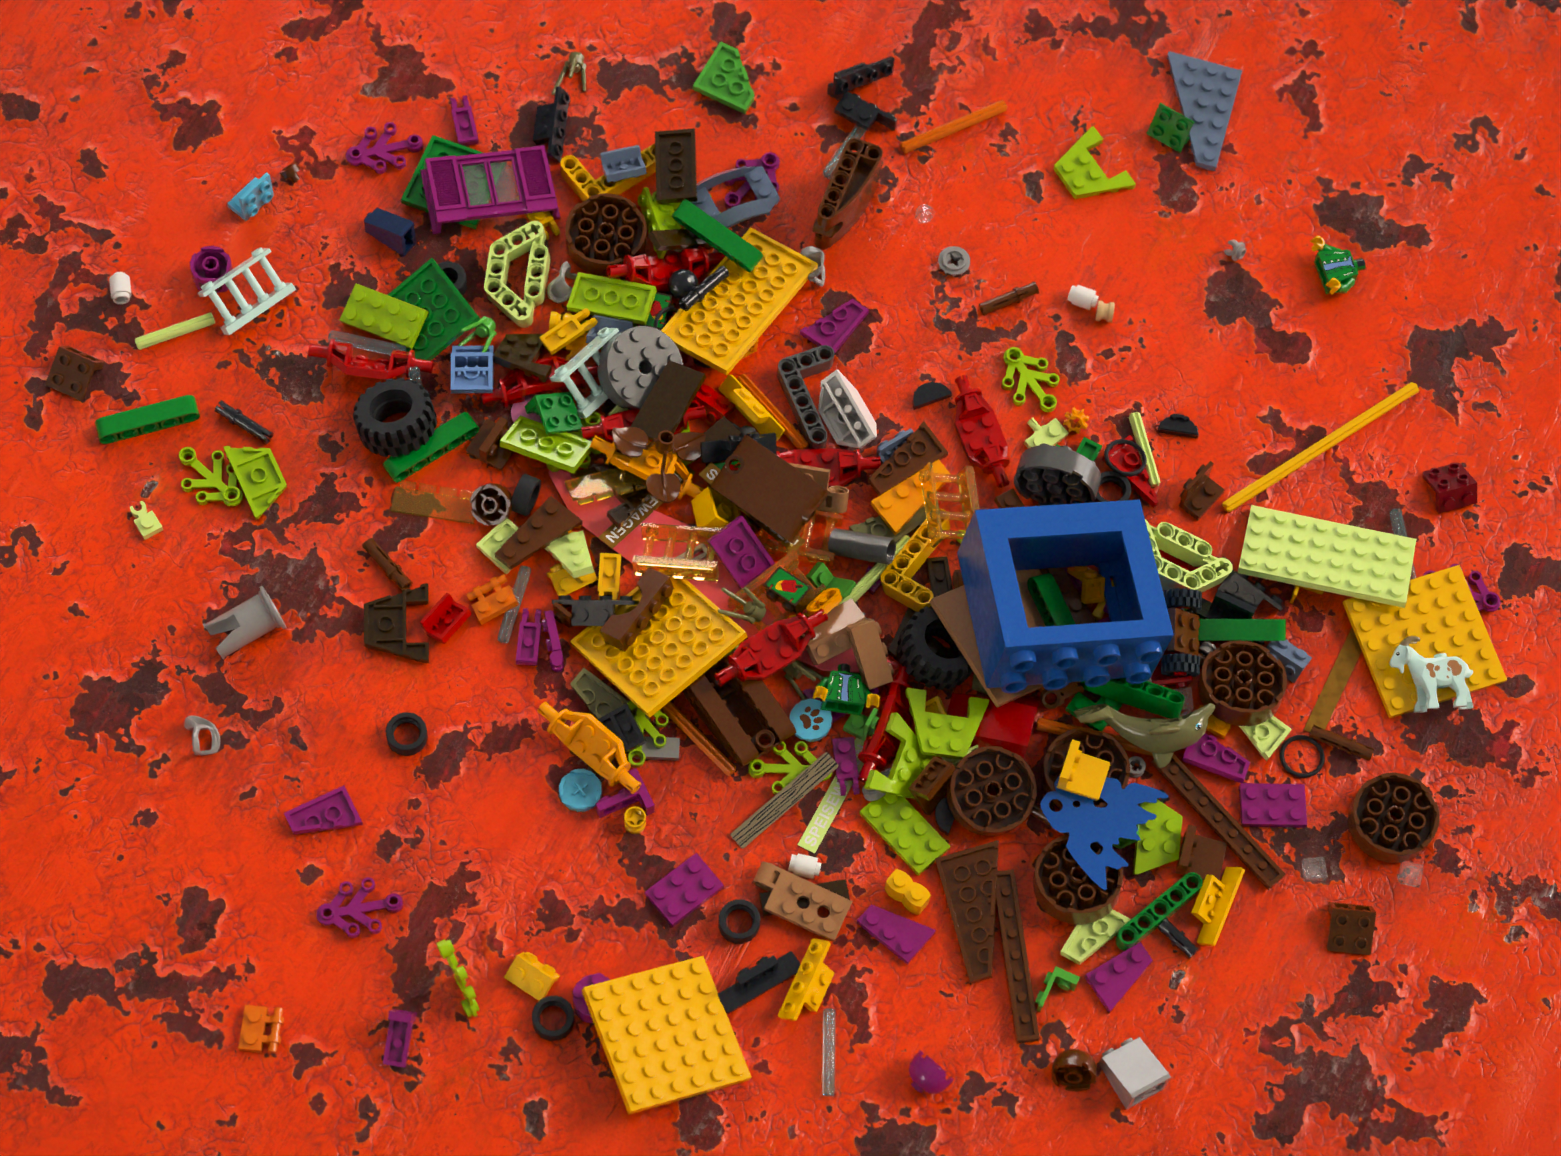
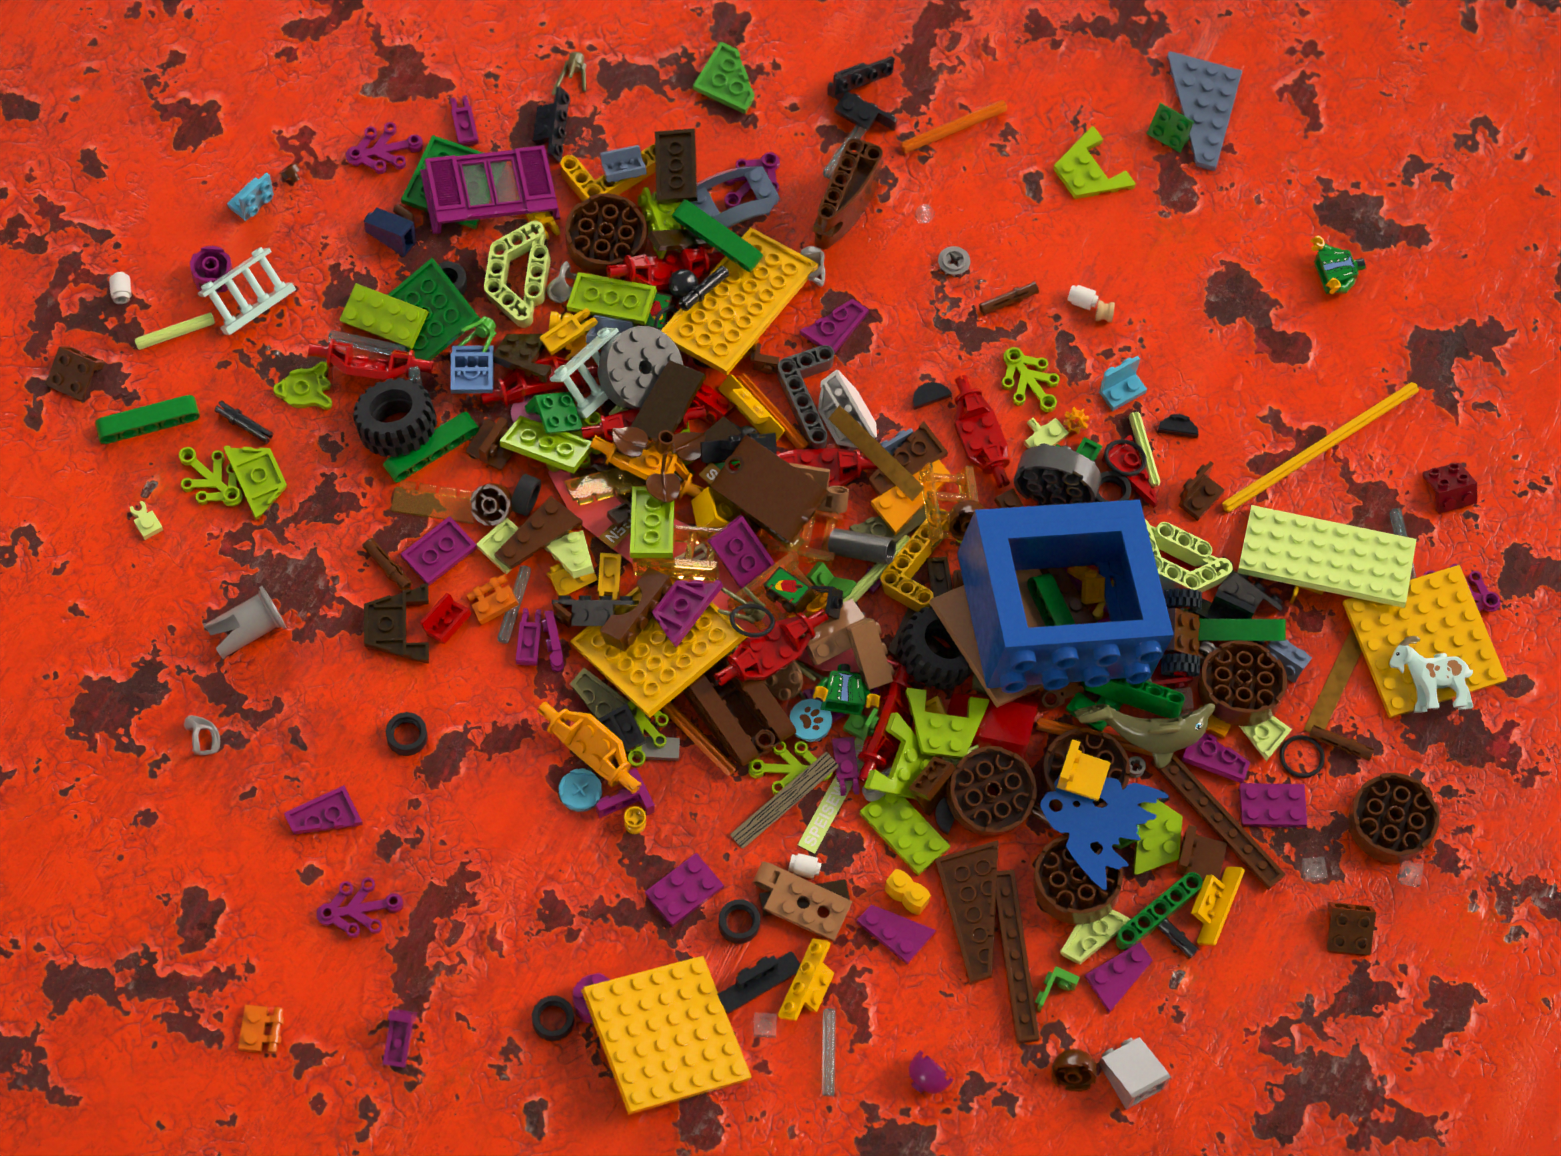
lime plant [436,939,480,1018] -> none
yellow bracket [504,952,560,1001] -> none
light grey plate [1224,240,1246,261] -> none
none -> lime tile [273,361,332,410]
none -> reddish brown arm [393,204,414,223]
none -> magenta plate [401,516,477,586]
none -> lime plate [630,486,674,558]
none -> magenta wing [652,580,723,648]
none -> black tyre [730,604,775,637]
none -> reddish brown bracket [750,343,780,374]
none -> clear plate [753,1013,777,1038]
none -> medium nougat dish [763,662,803,701]
none -> black bracket [811,586,843,619]
none -> pearl gold sticker [828,405,924,501]
none -> reddish brown cylinder [948,500,986,541]
none -> medium azure bracket [1099,356,1147,411]

